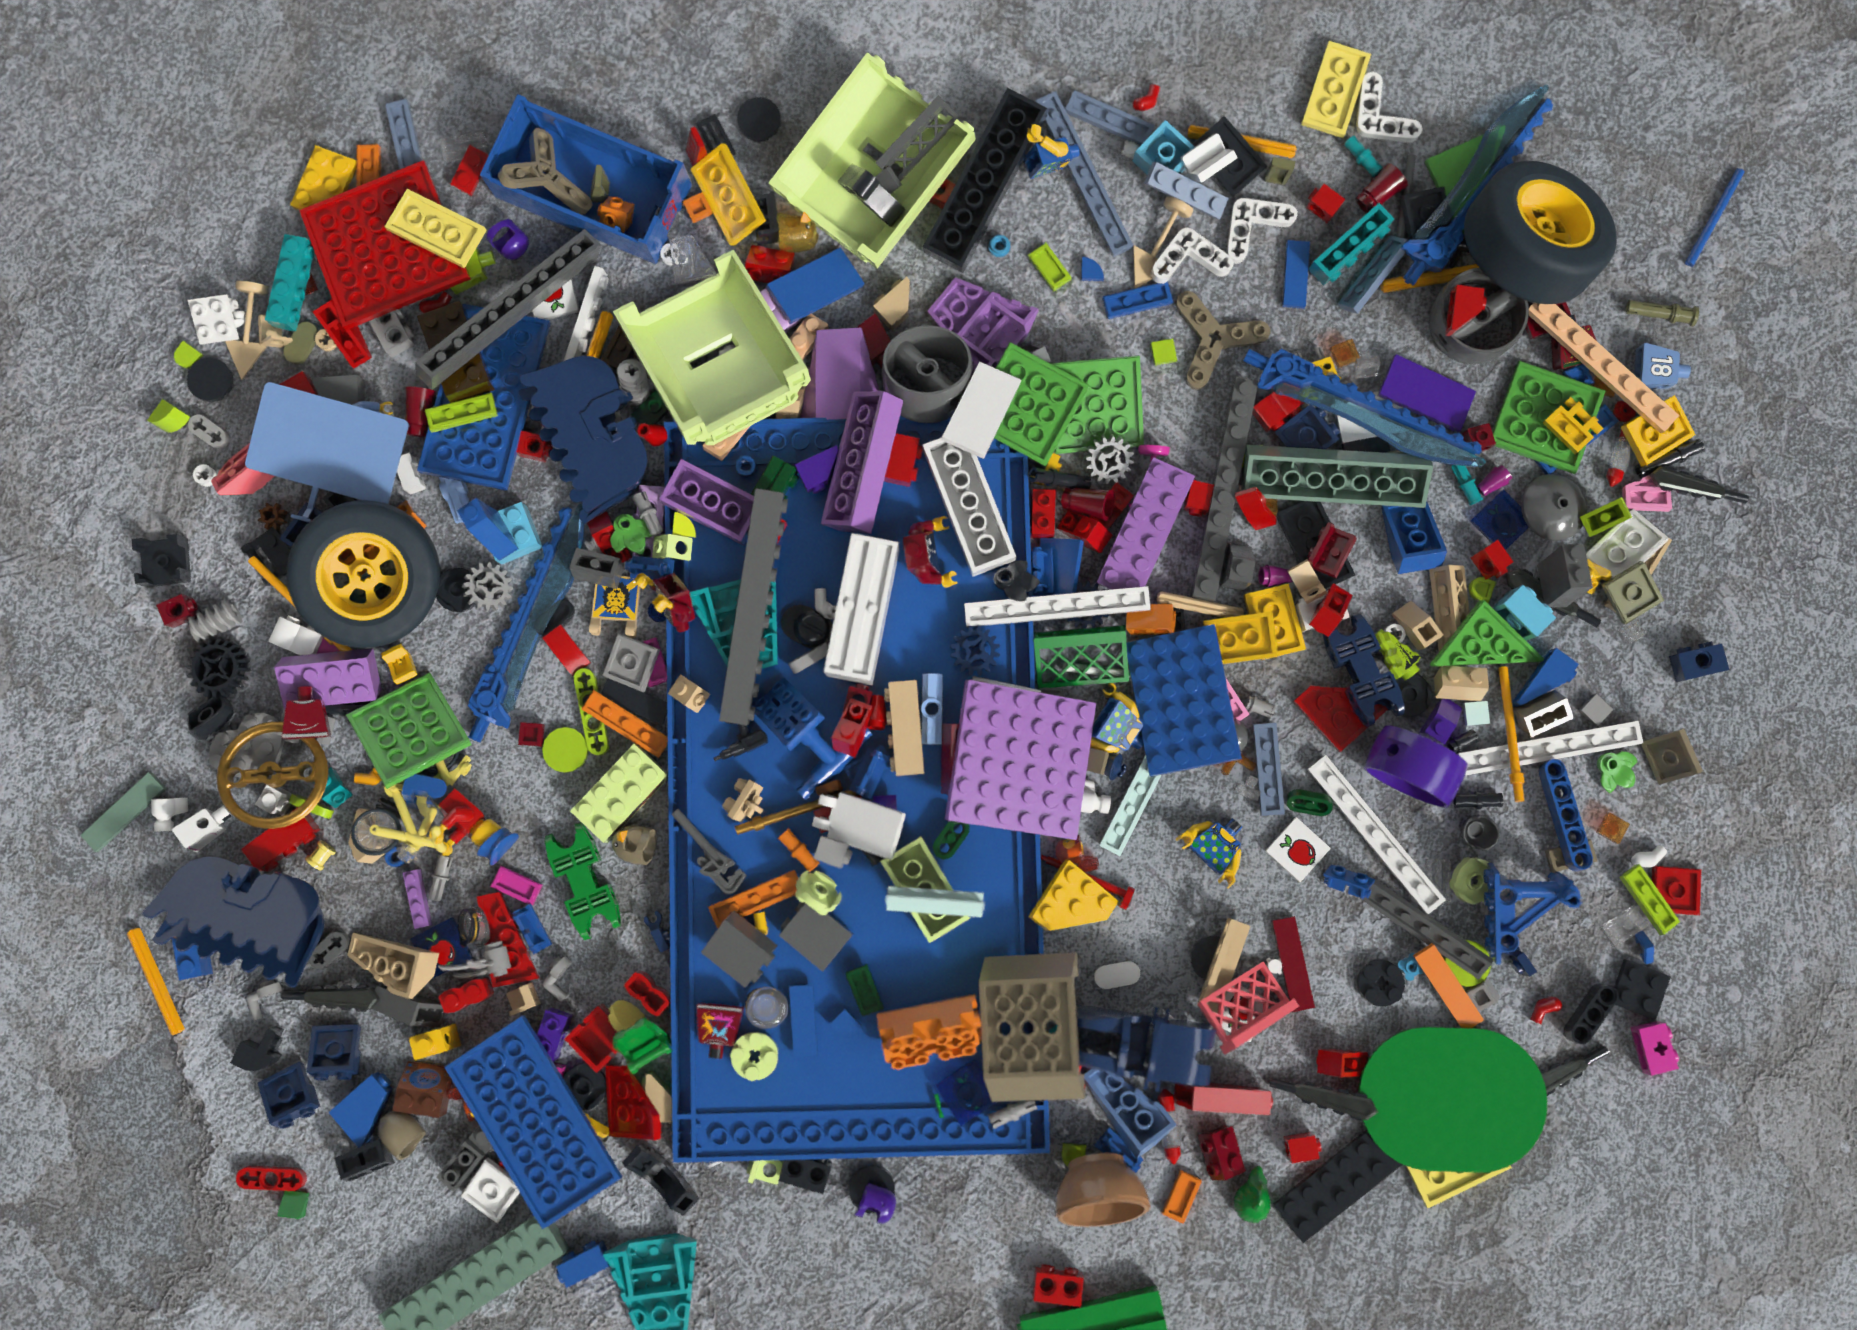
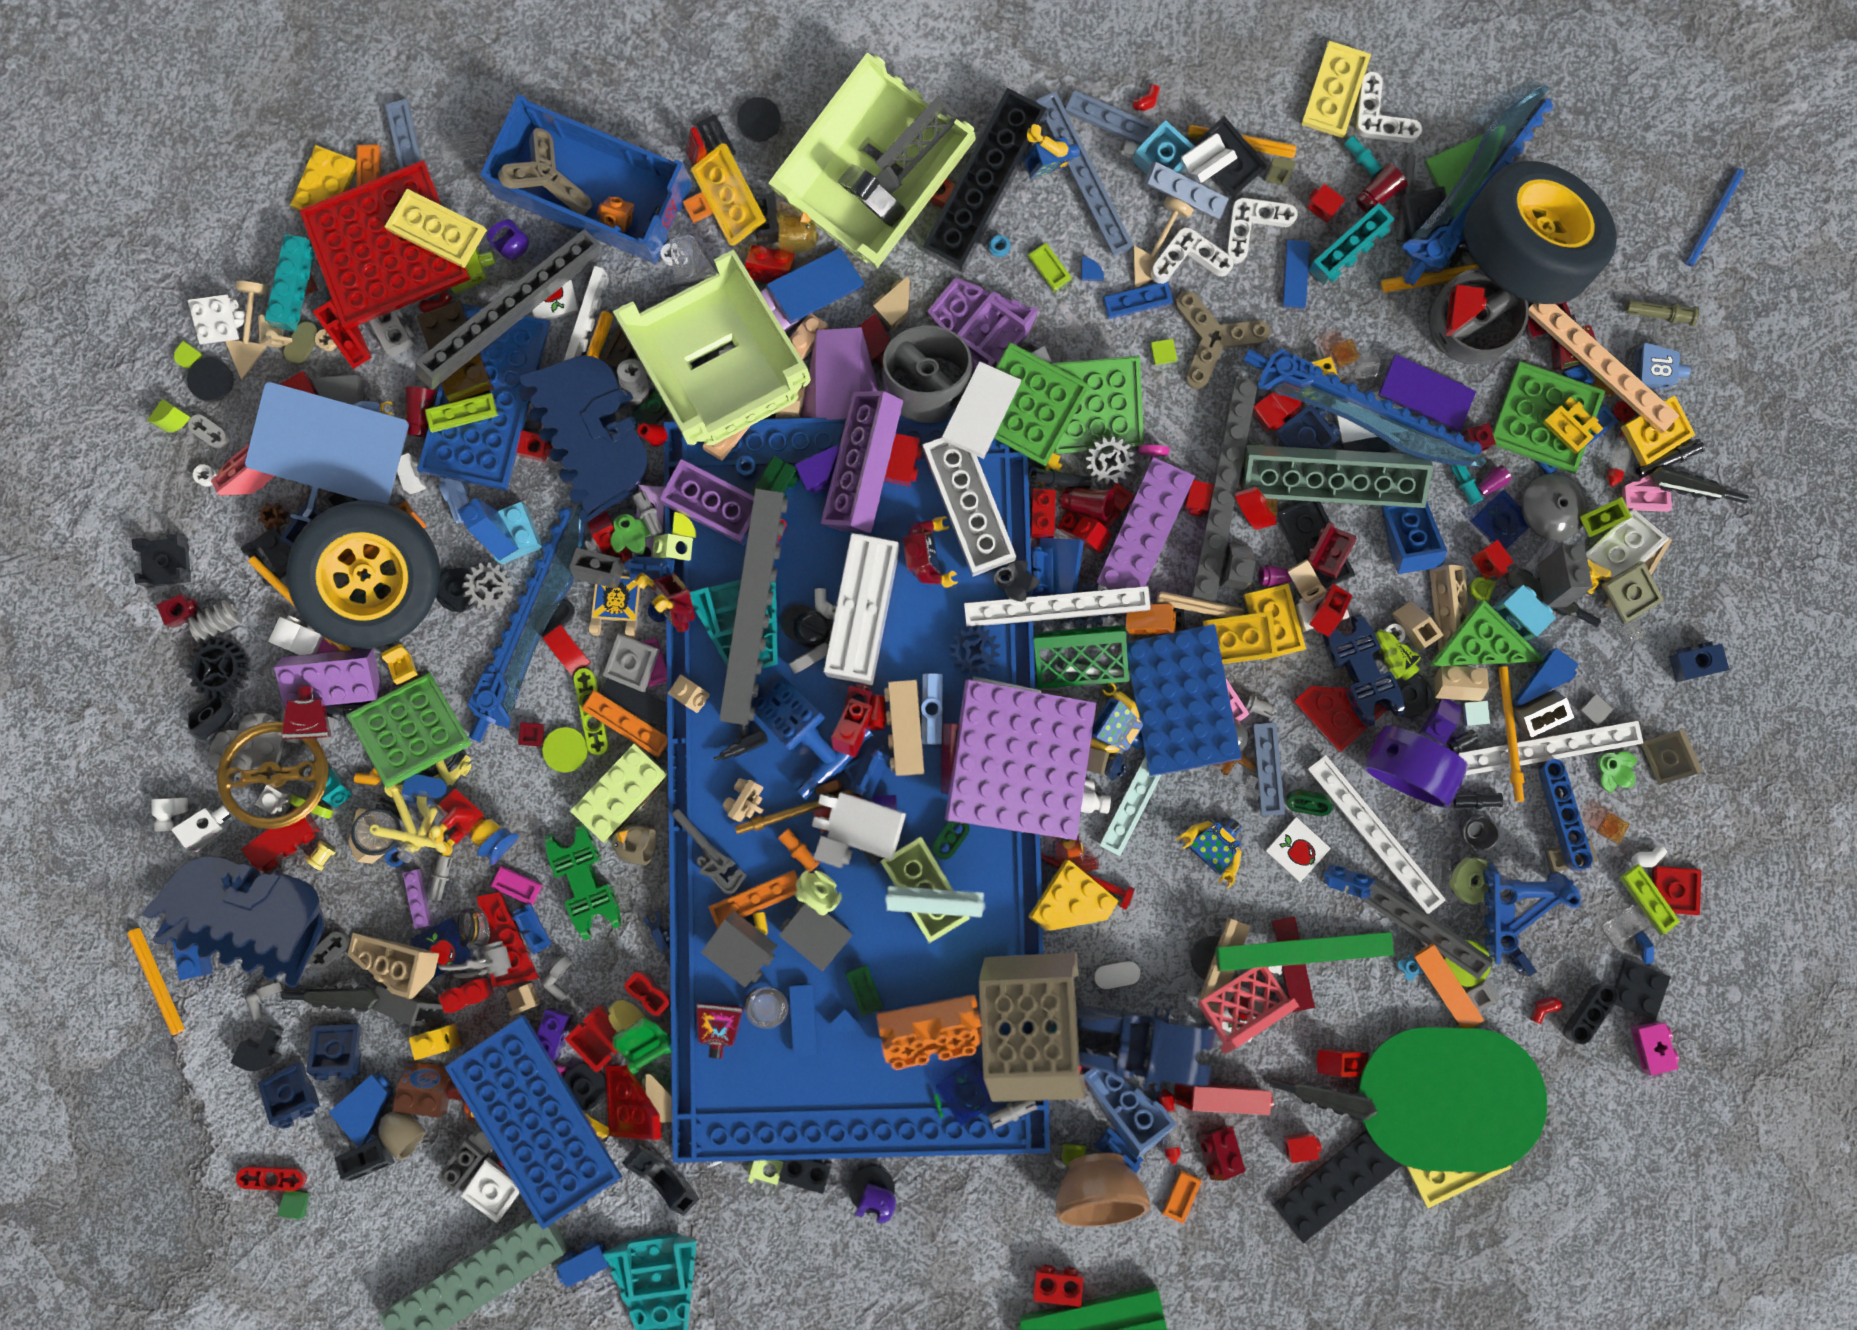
sand green tile [80,772,167,852] -> none
red plate [450,145,489,196] -> none
olive slope [590,165,610,203] -> none
yellowish green plate [731,1032,778,1081] -> none
green hair [1234,1166,1271,1224] -> none
sand blue plate [1338,235,1408,314] -> none
black plate [1357,959,1405,1007] -> none
pearl dark grey sword [1540,1046,1610,1096] -> none
none -> green tile [1215,932,1394,971]

